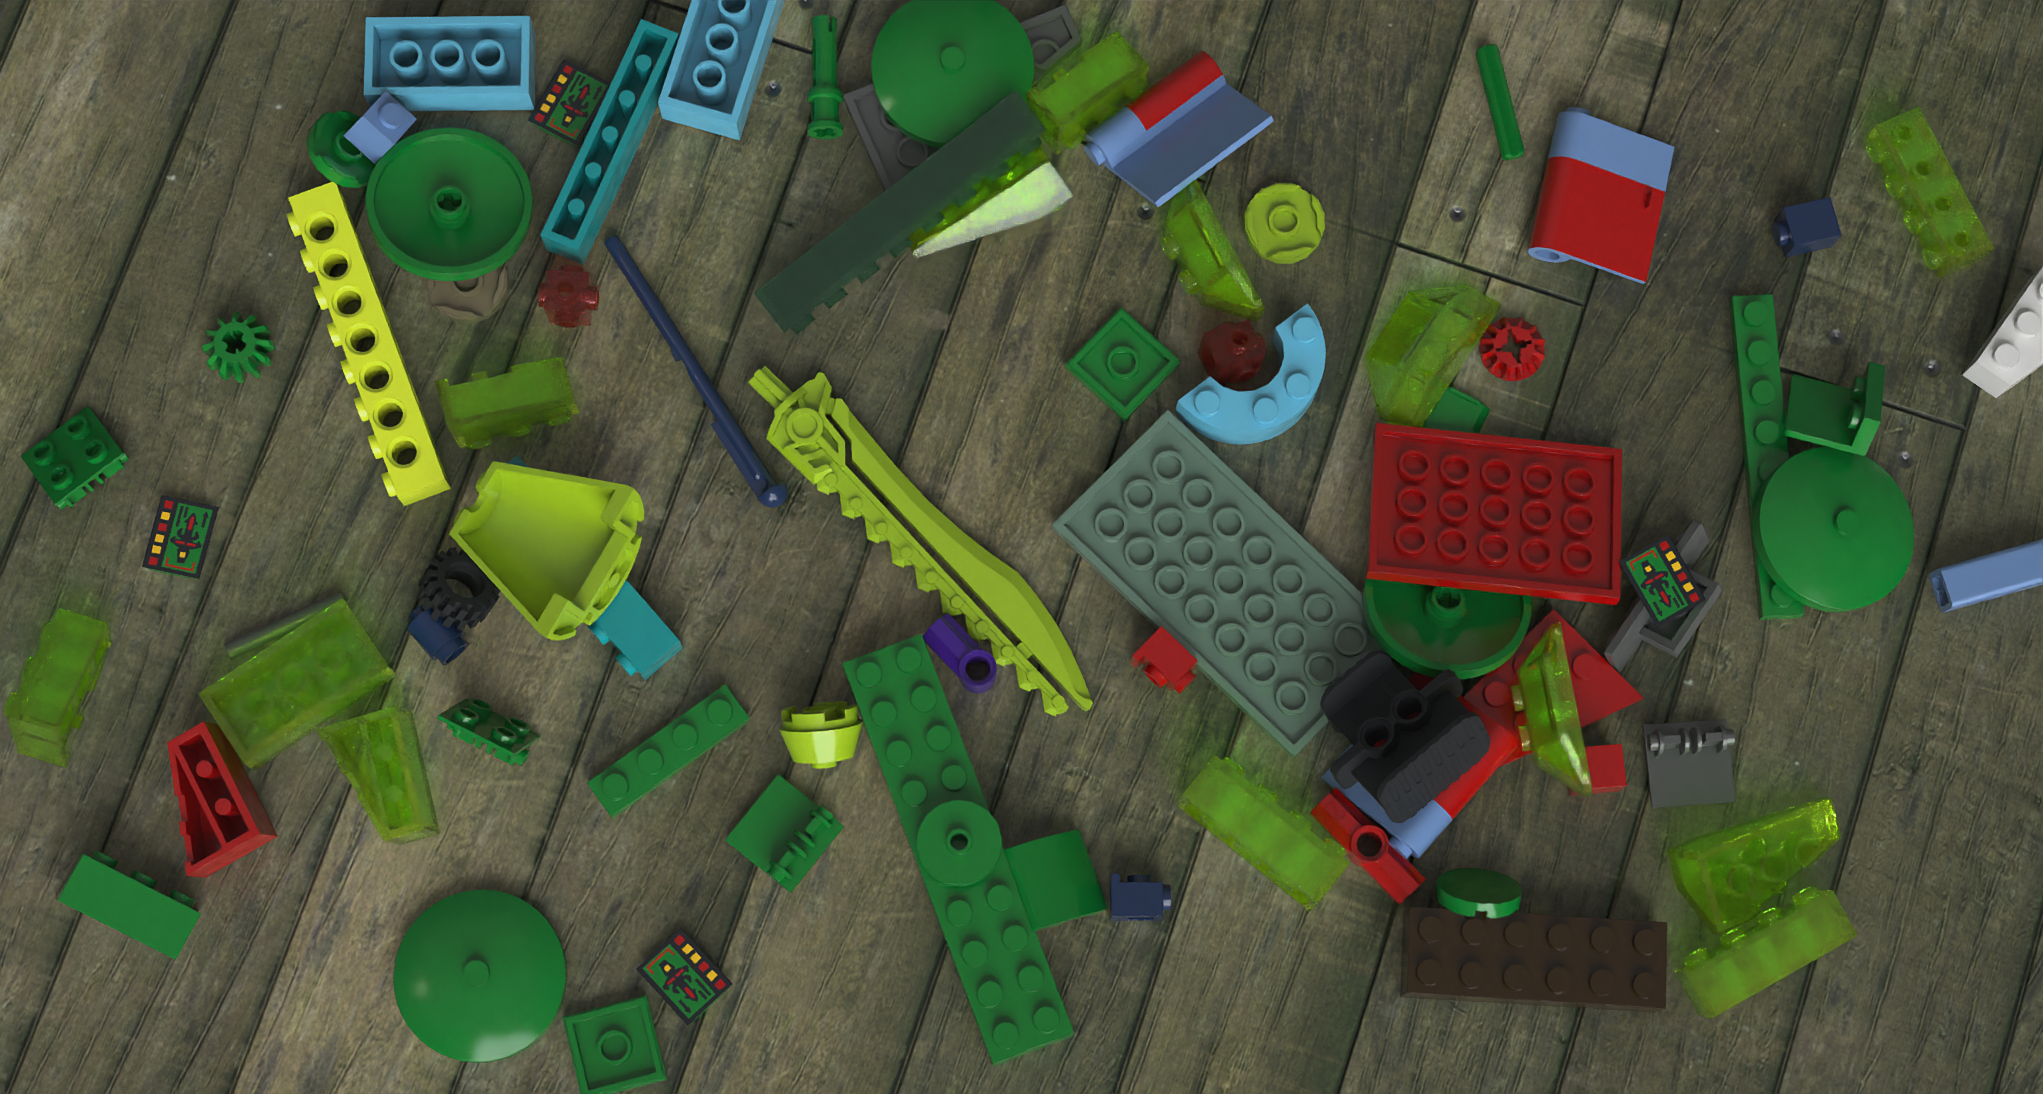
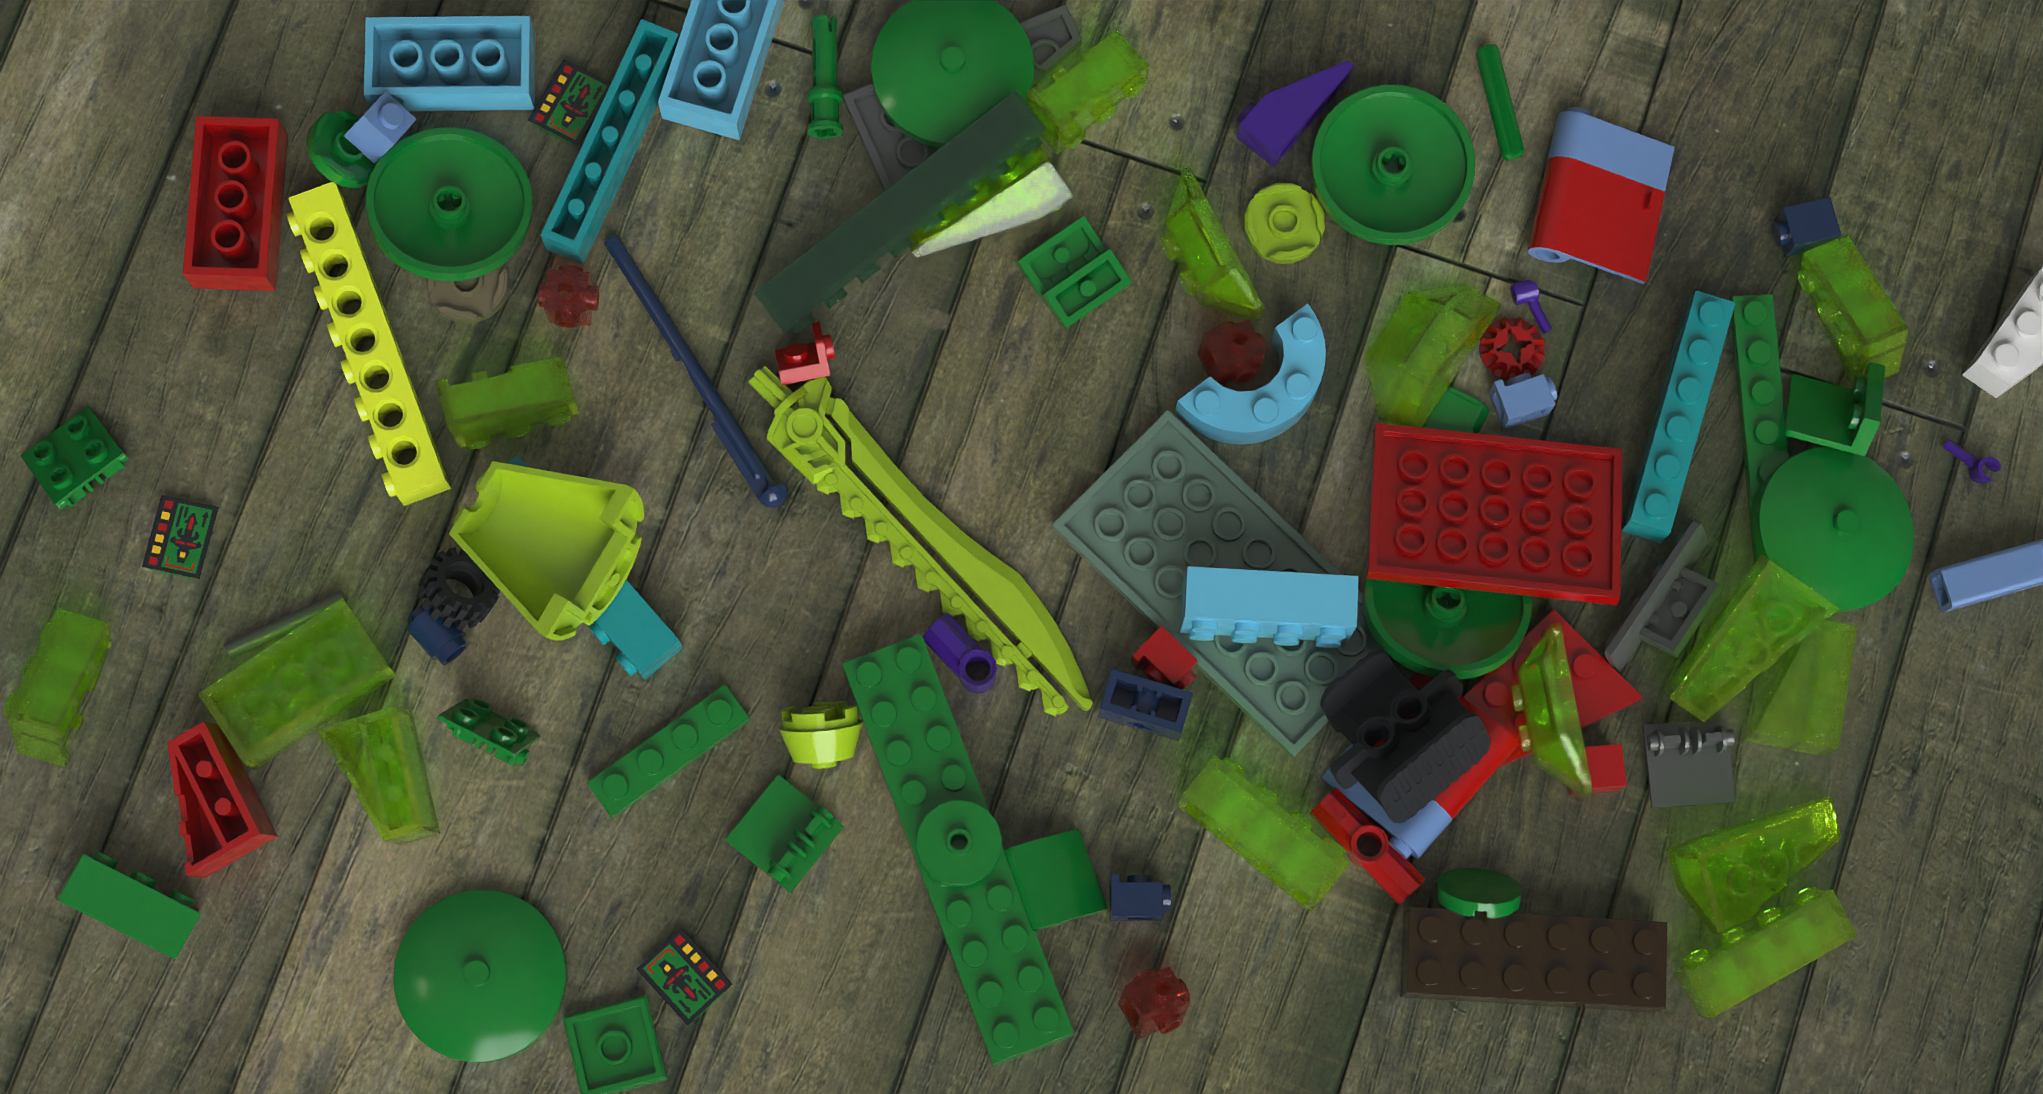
green gear [202,311,275,384] -> none
green tile [1065,307,1181,422] -> none
medium blue door [1084,50,1274,207] -> none
piece [1619,535,1706,627] -> none
clear neon green brick [1865,106,1994,279] -> none
none -> red brick [183,116,288,291]
none -> red bracket [774,321,835,385]
none -> green slope [1015,216,1133,329]
none -> dark blue brick [1098,669,1193,741]
none -> clear red brick [1118,966,1190,1040]
none -> medium azure brick [1180,566,1359,648]
none -> dark purple slope [1236,61,1354,167]
none -> green dish [1311,85,1475,245]
none -> medium blue brick [1488,373,1557,430]
none -> dark purple hand [1510,280,1552,334]
none -> teal brick [1621,291,1736,544]
none -> clear neon green wedge [1663,555,1840,722]
none -> clear neon green wedge [1744,618,1857,757]
none -> clear neon green wedge [1798,235,1908,384]
none -> dark purple hand [1943,439,2001,484]

